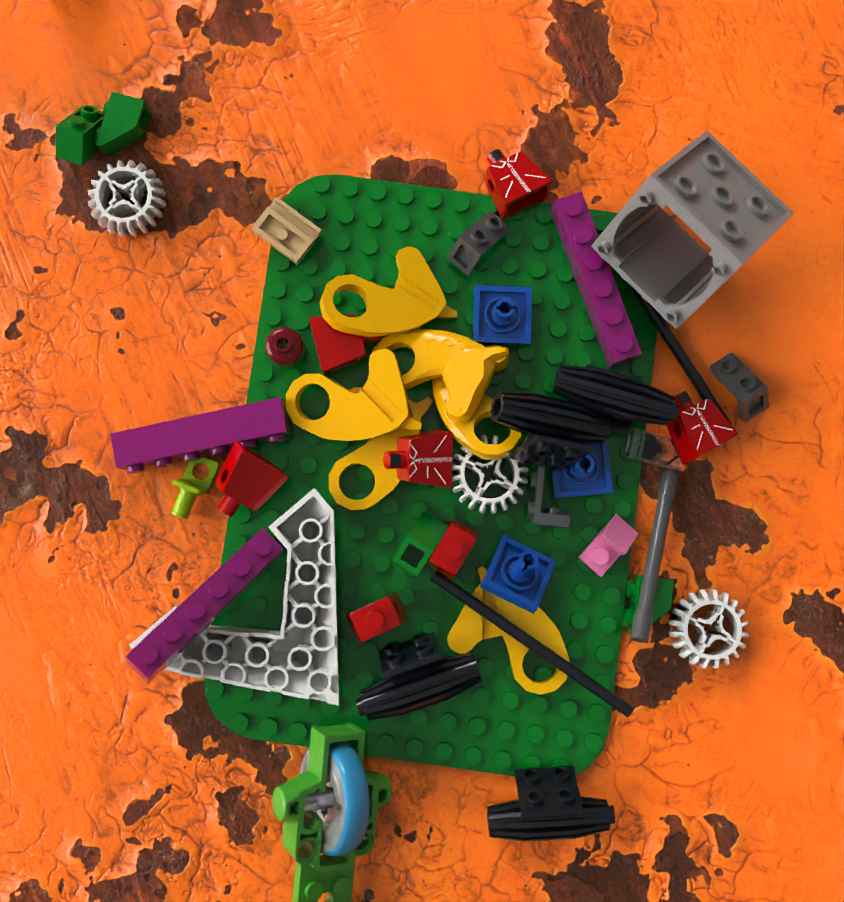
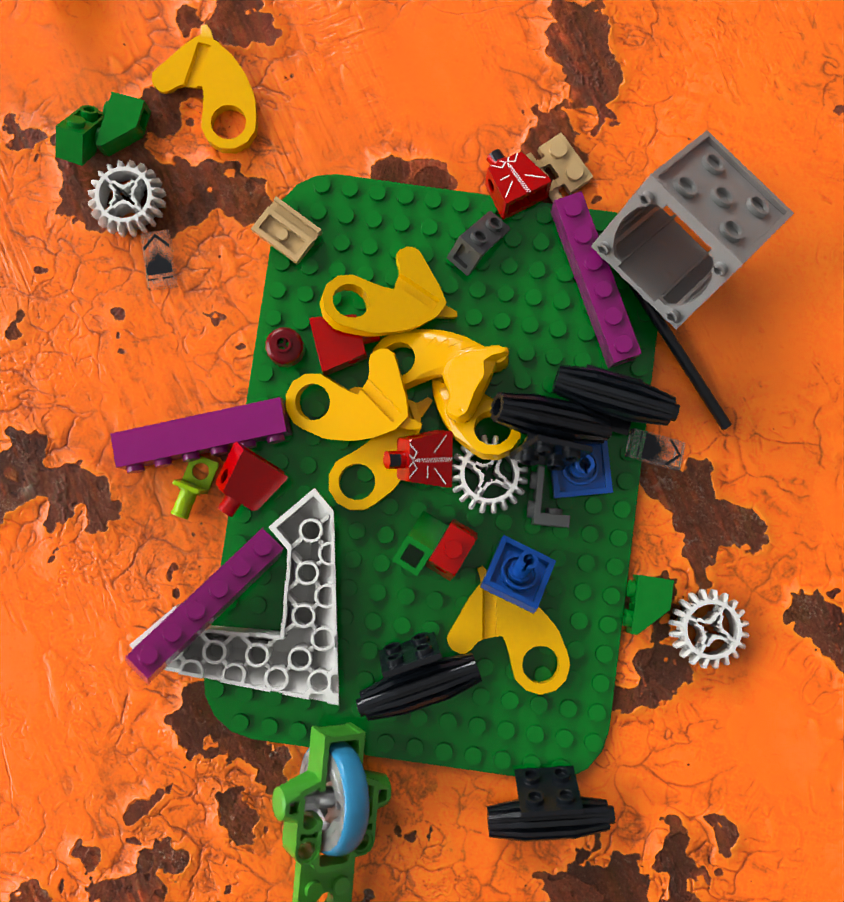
red torso [345,592,408,642] -> none
black piece [430,571,634,717] -> none
blue plate [473,285,532,346] -> none
bright pink slope [578,514,638,577] -> none
dark grey piece [630,471,679,643] -> none
red torso [667,391,739,465] -> none
dark grey bracket [709,353,769,422] -> none
none -> clear tile [140,230,178,291]
none -> yellow animal [151,24,258,154]
none -> tan plate [526,132,594,202]

